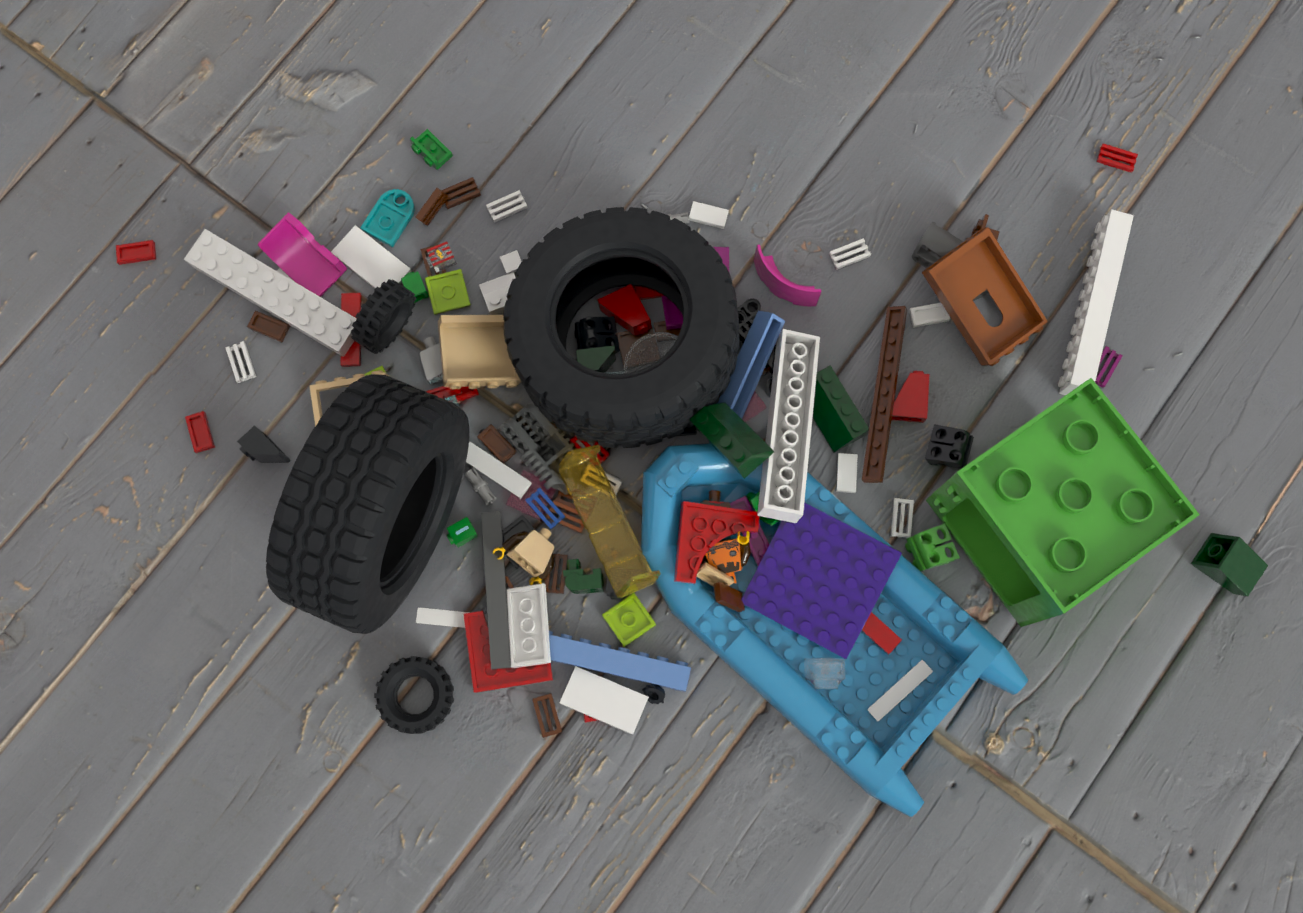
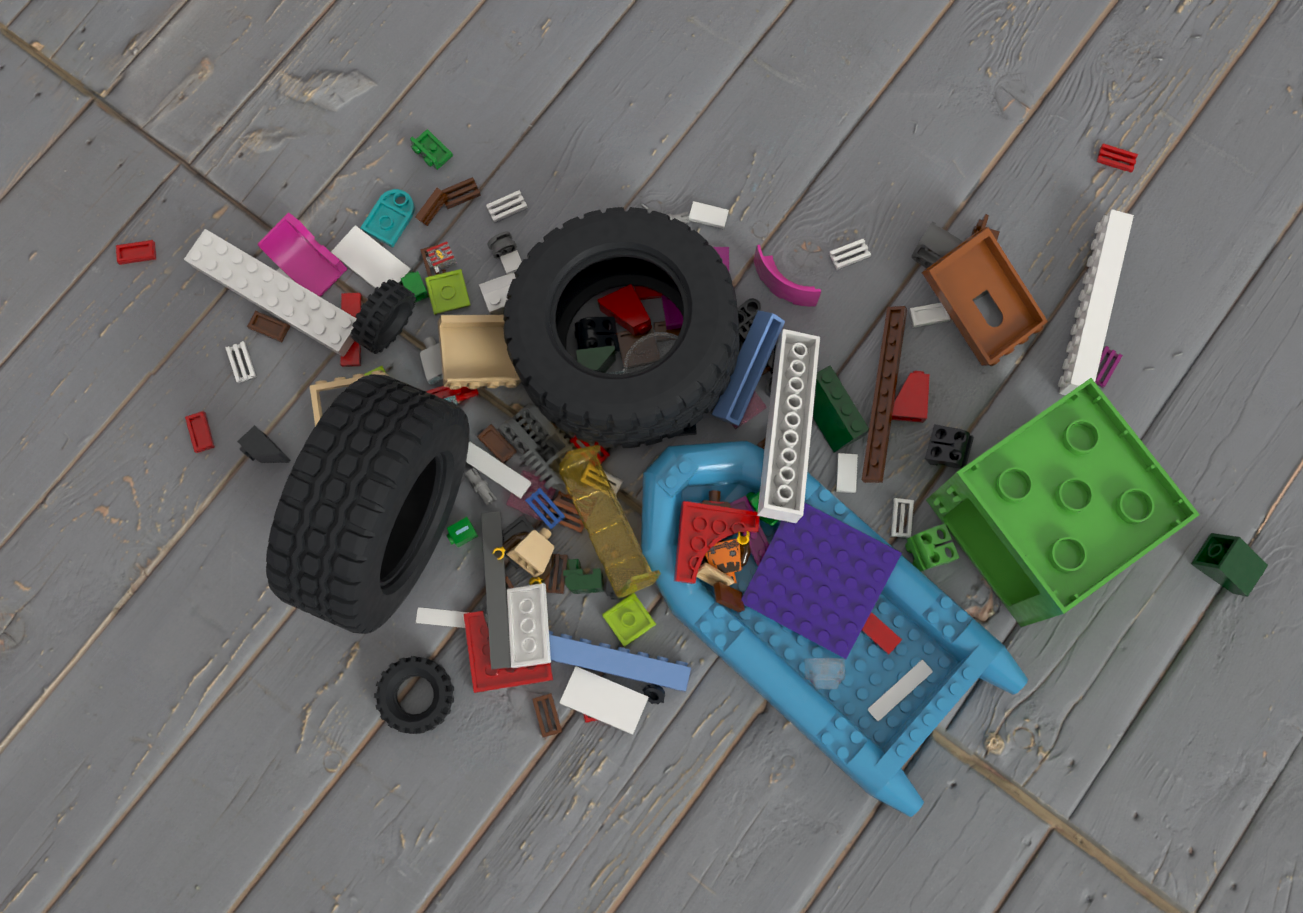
dark green slope [689,402,774,479] -> none
none -> dark grey wheel [487,232,517,259]

